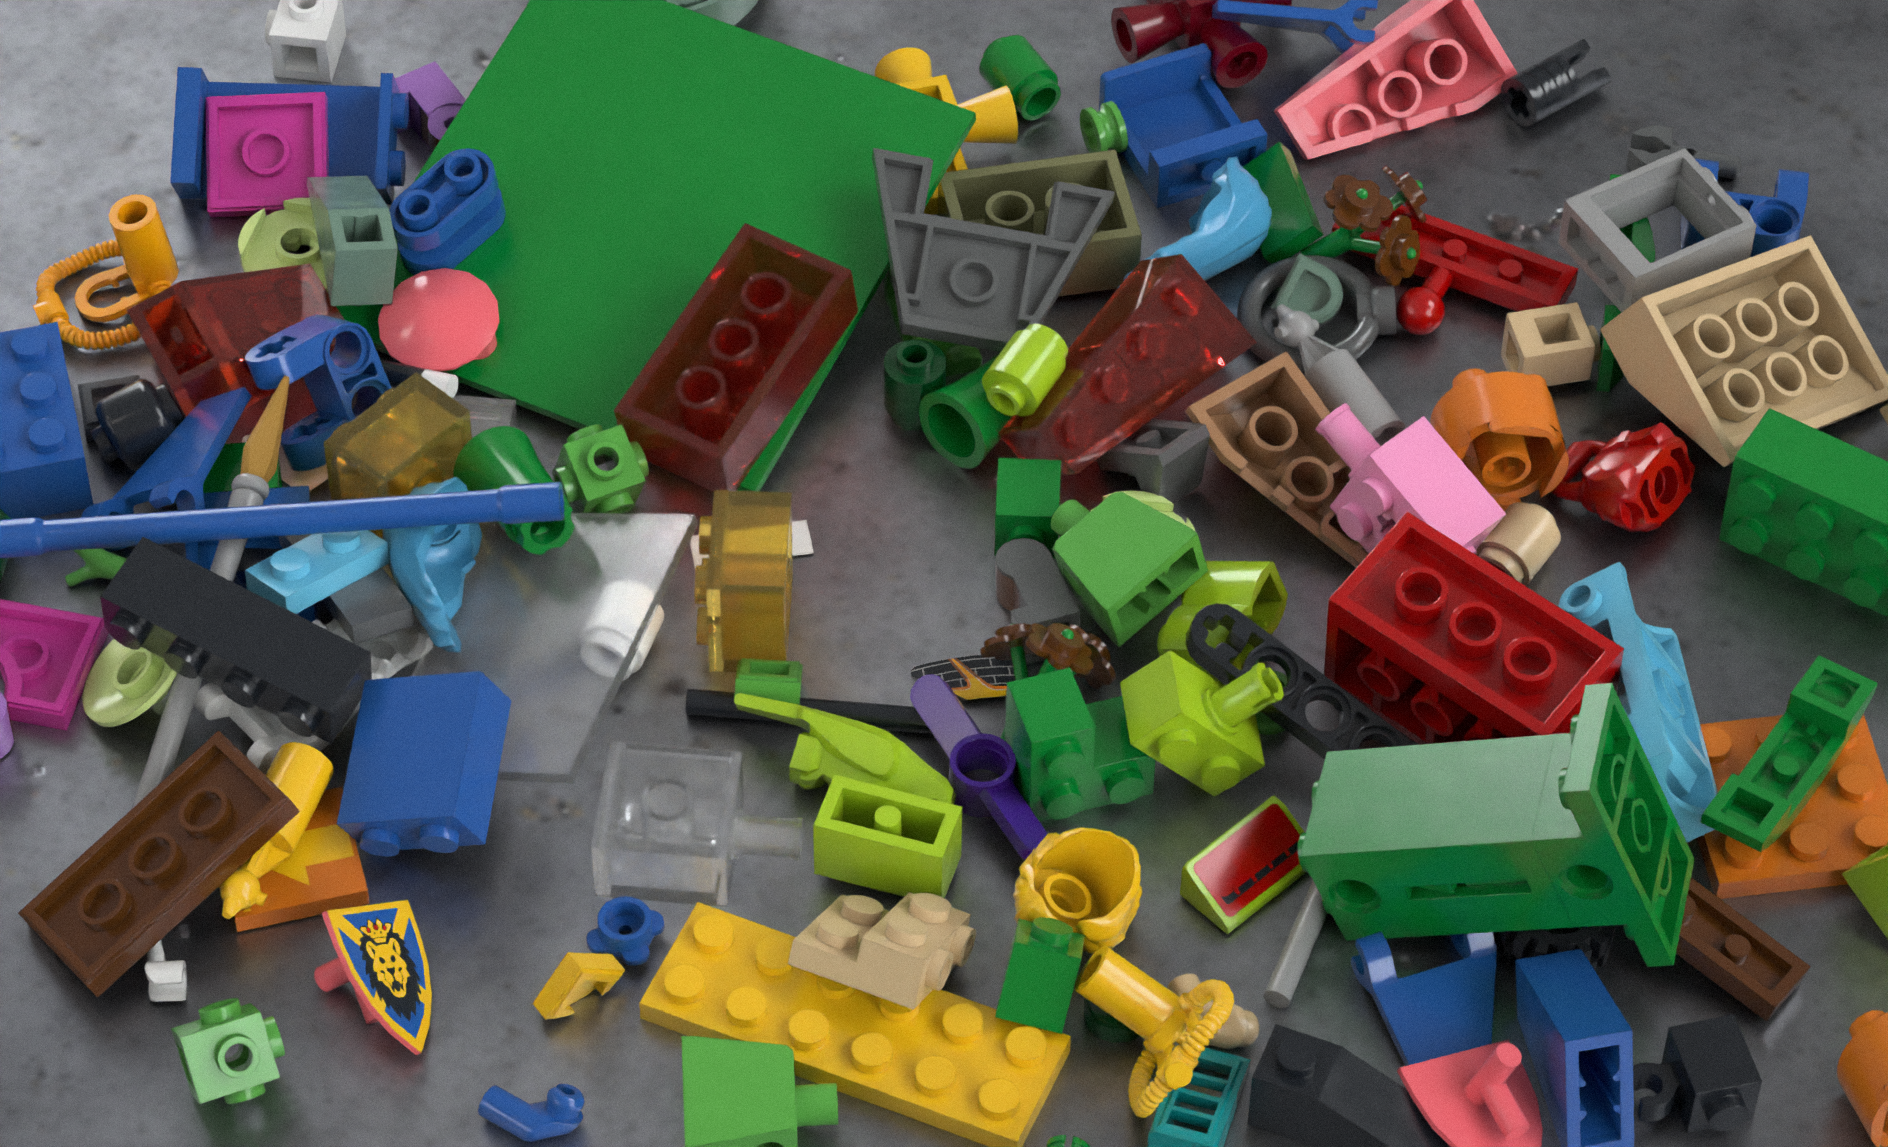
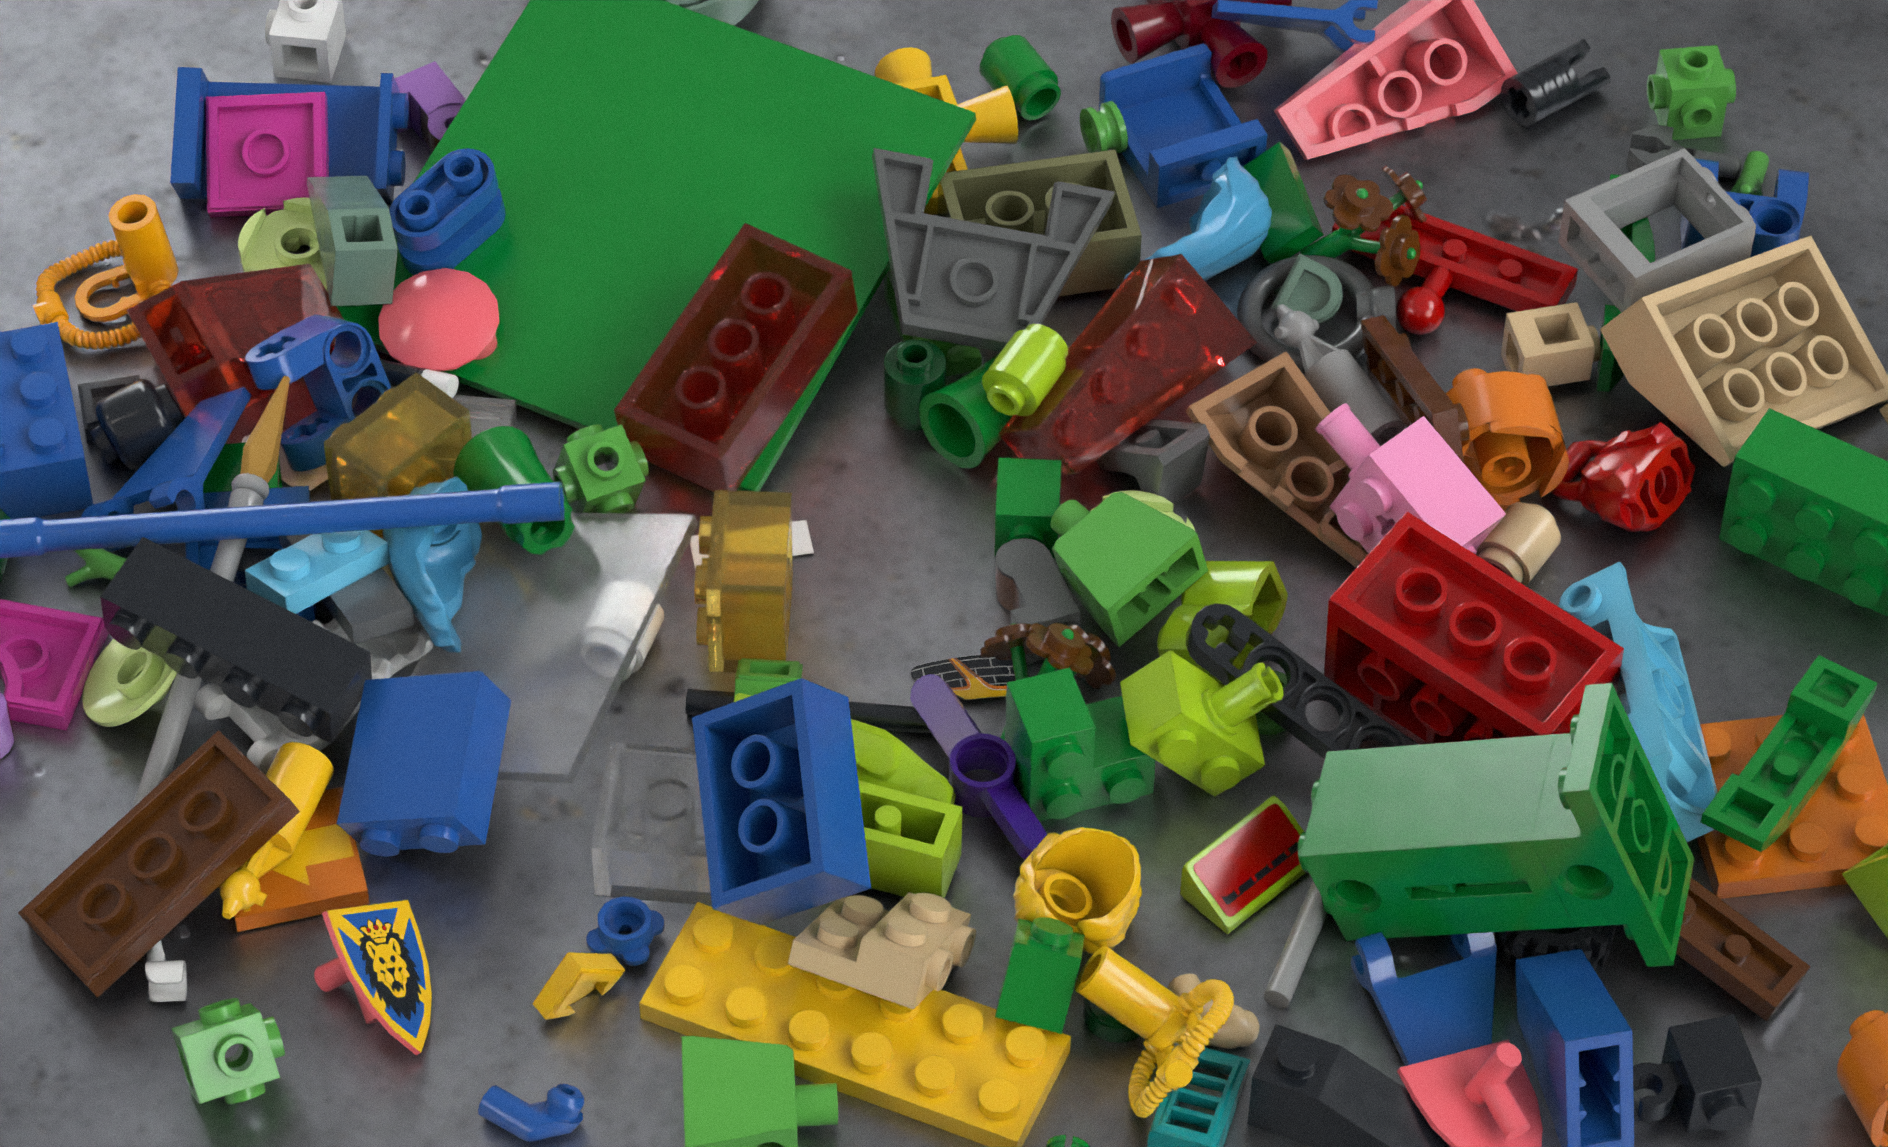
none -> blue brick [692,678,871,925]
none -> reddish brown plate [1360,315,1469,463]
none -> bright green brick [1647,45,1736,140]
none -> bright green bar [1729,151,1769,196]

